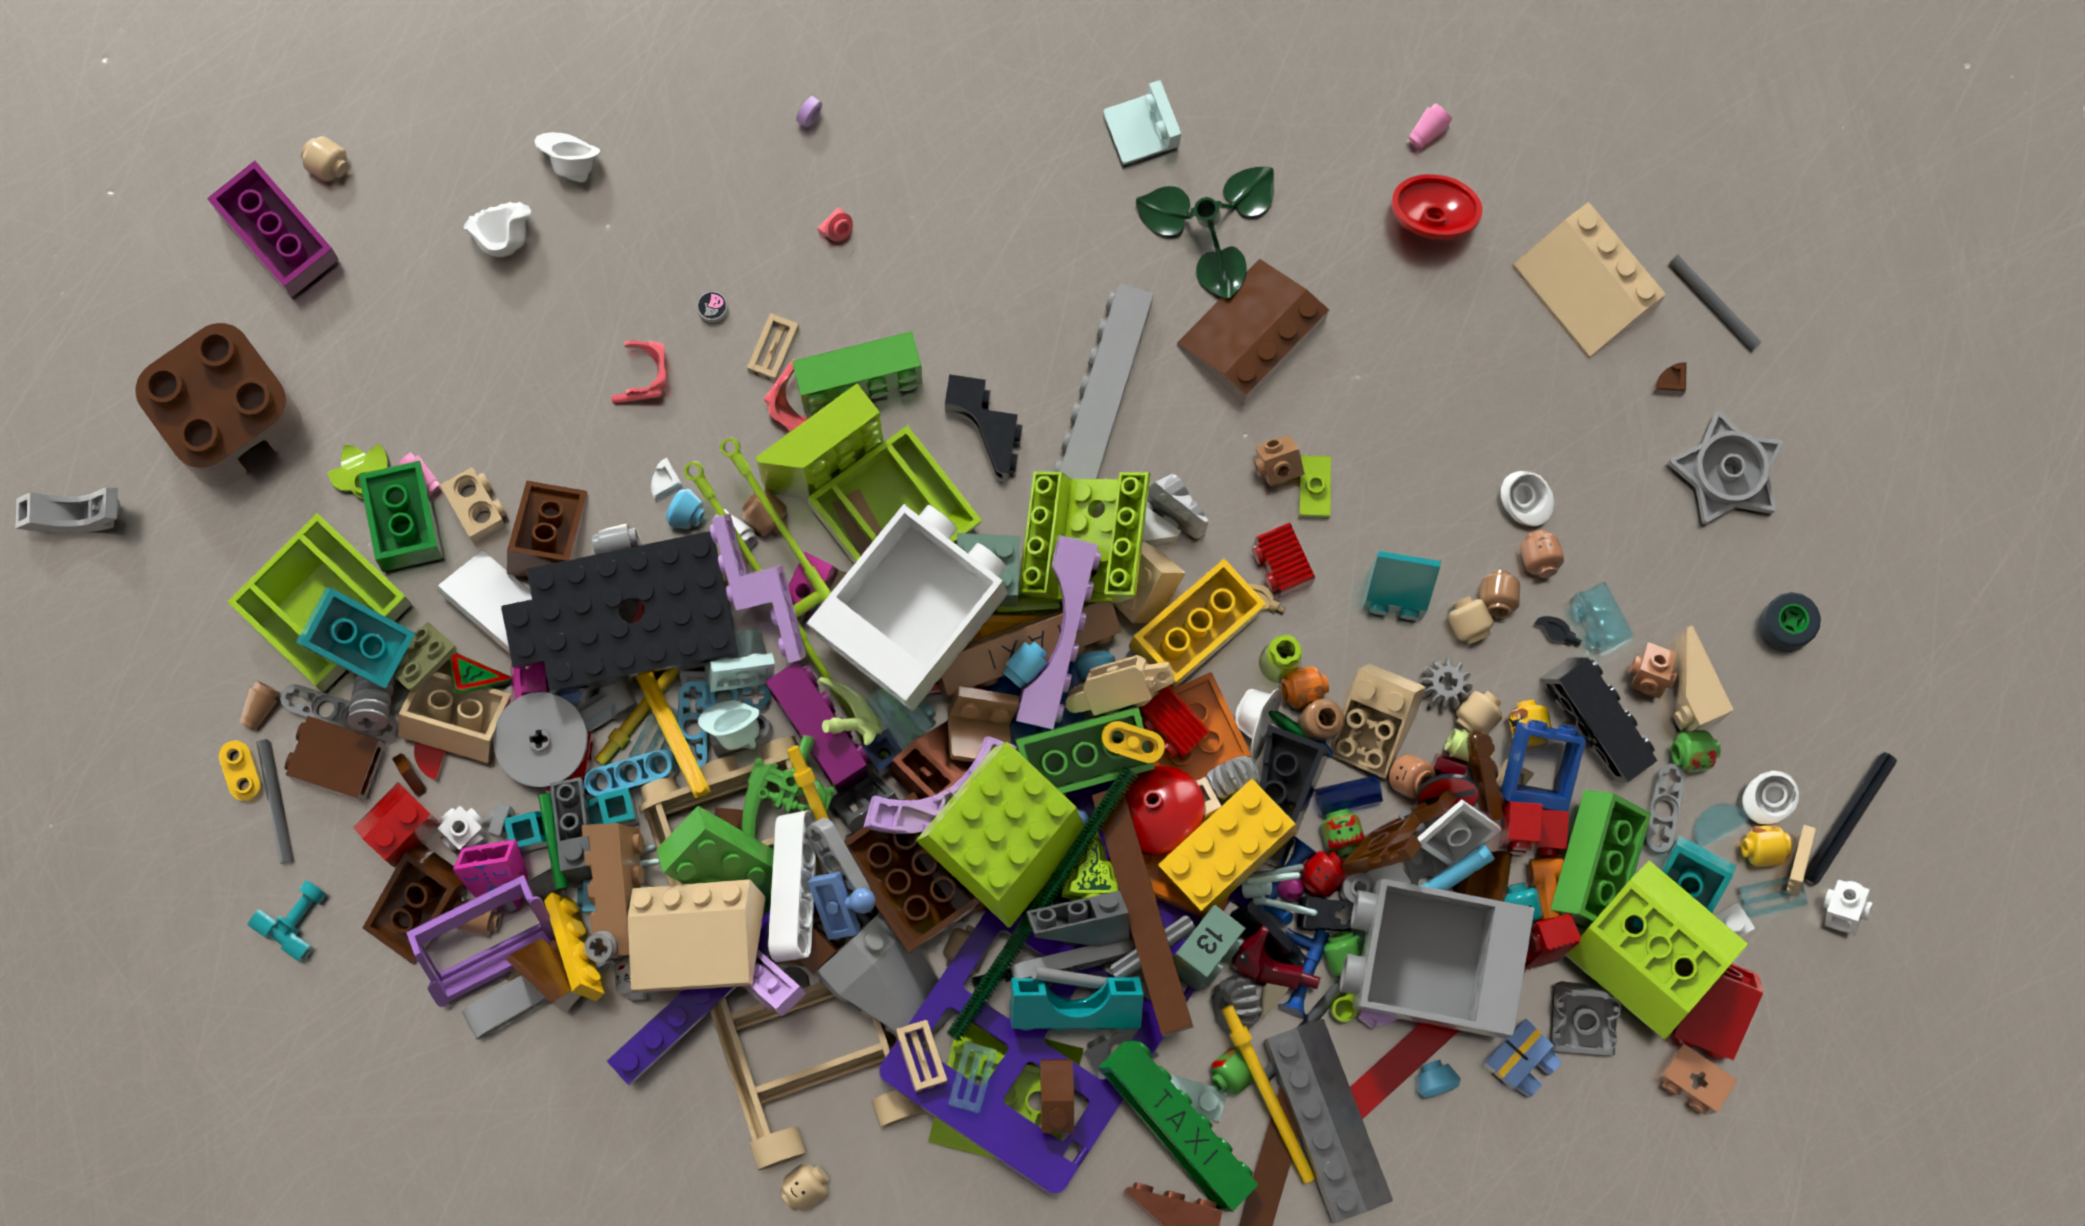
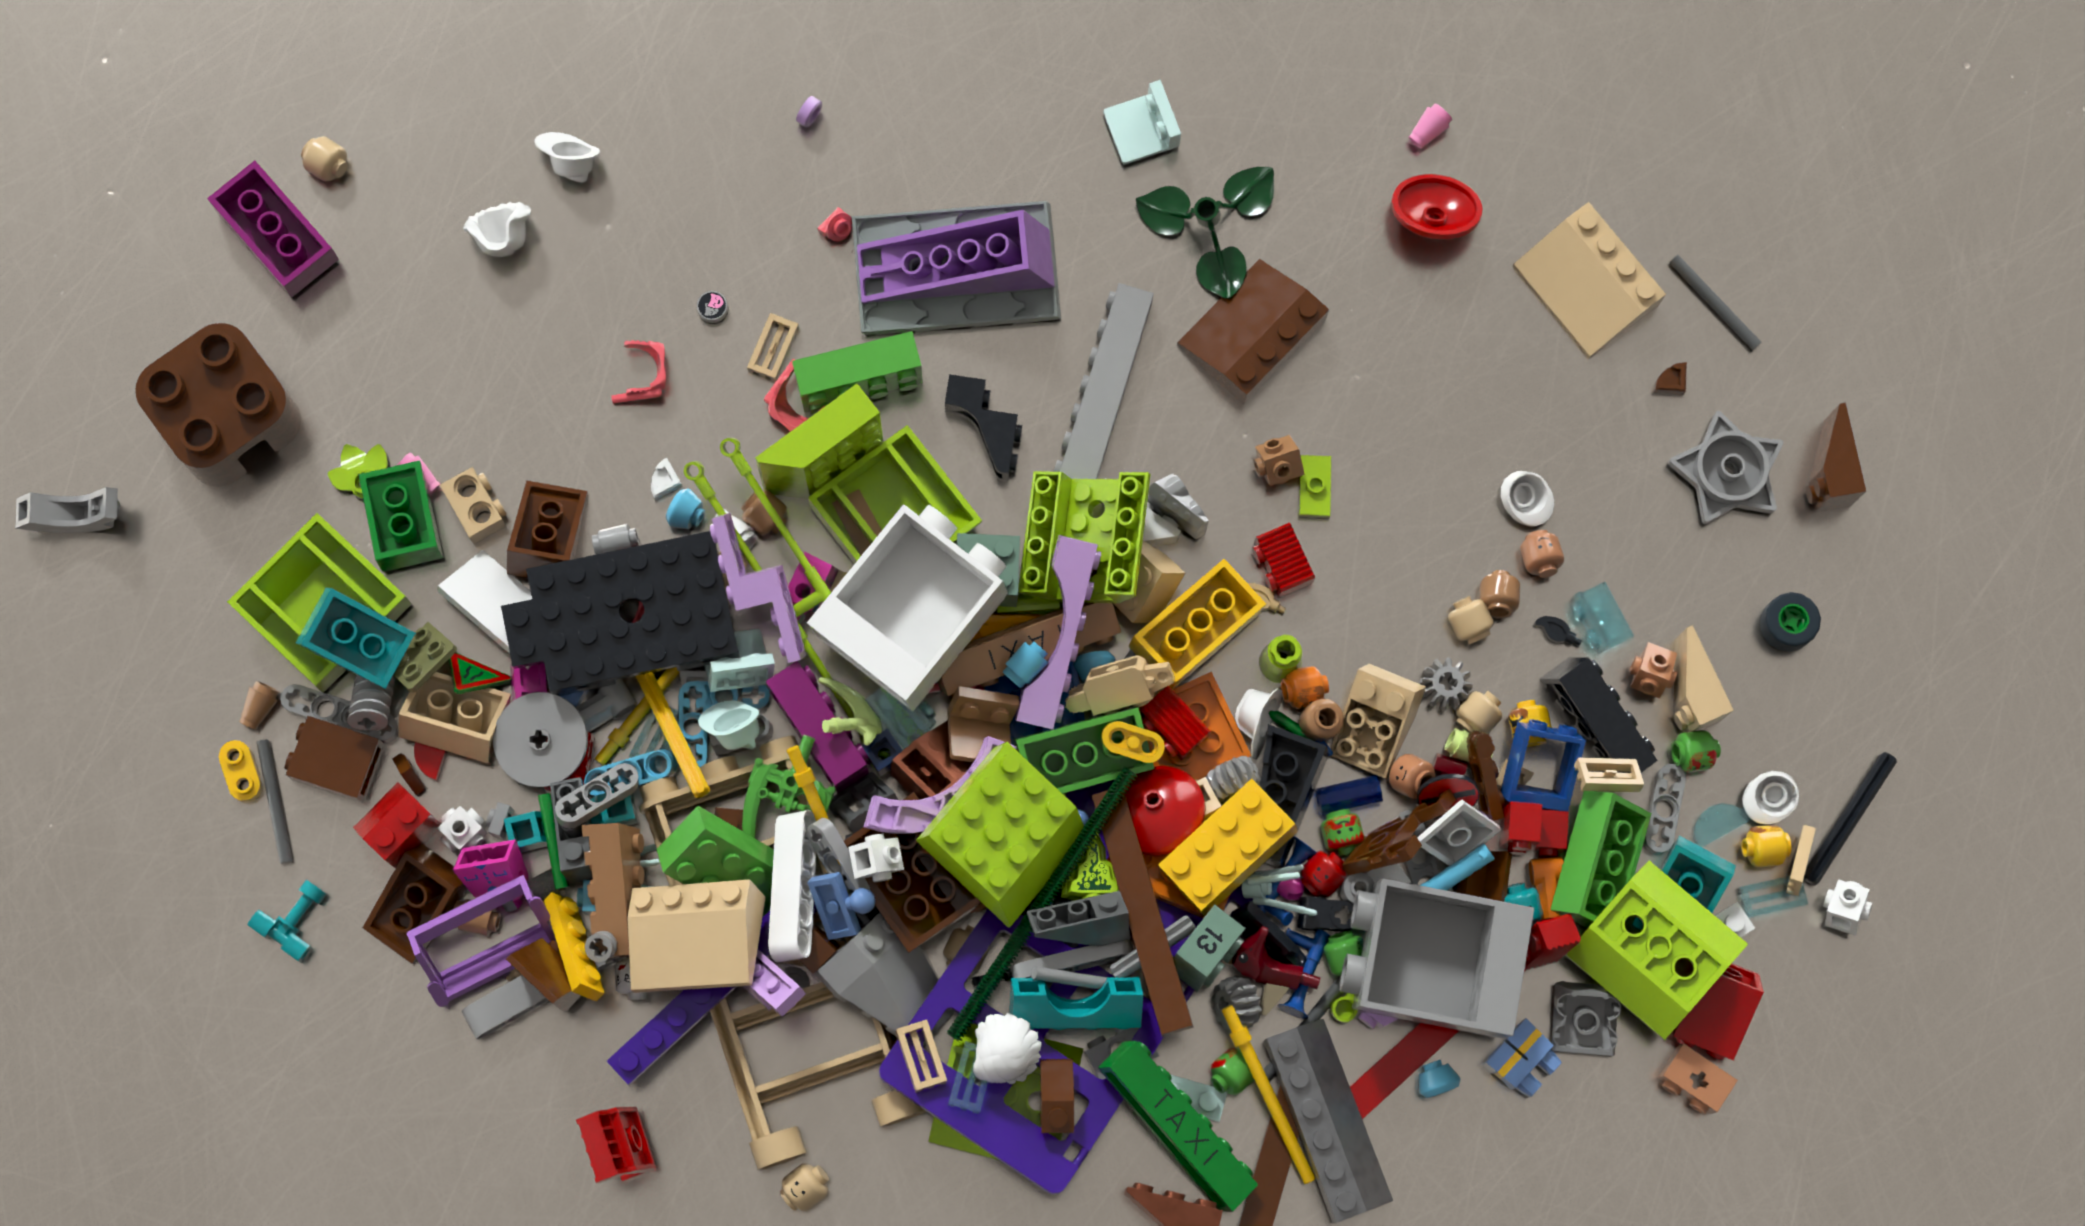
teal slope [1363,551,1441,620] -> none
none -> light grey beam [555,763,639,828]
none -> red plate [576,1107,656,1183]
none -> white brick [848,834,904,882]
none -> piece [852,201,1061,335]
none -> white hair [973,1013,1042,1084]
none -> tan tile [1574,758,1644,792]
none -> reddish brown slope [1806,403,1866,512]

